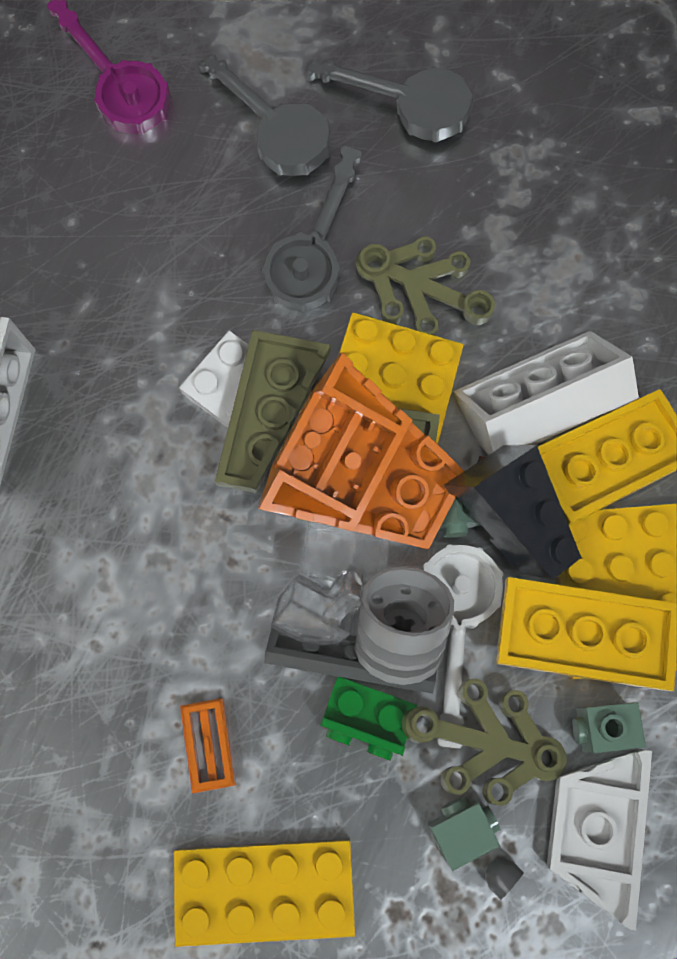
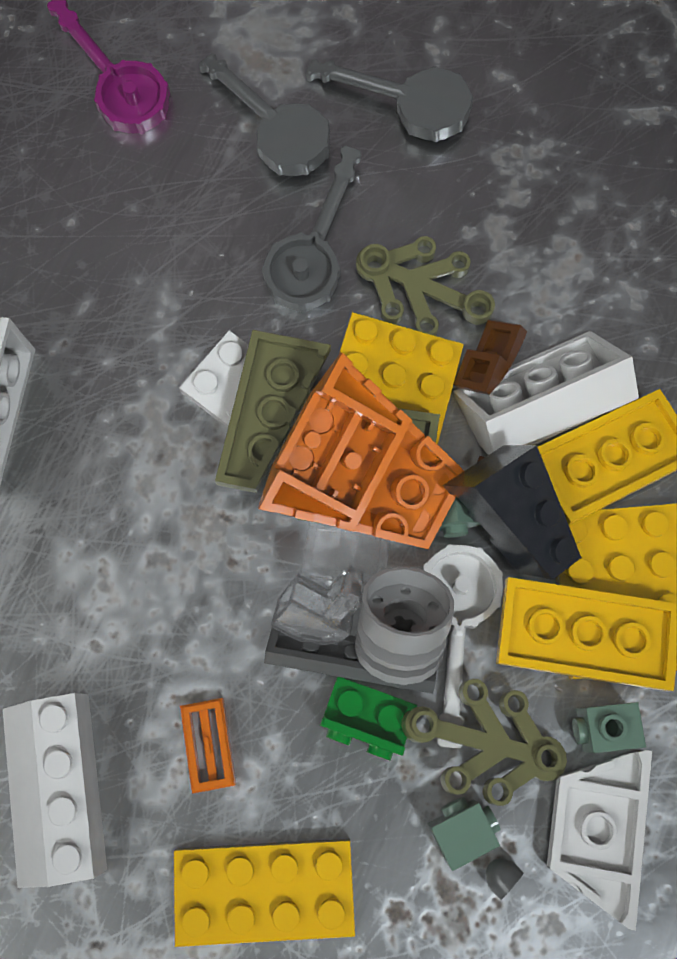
none -> white slope [3,693,107,888]
none -> reddish brown slope [453,320,527,395]

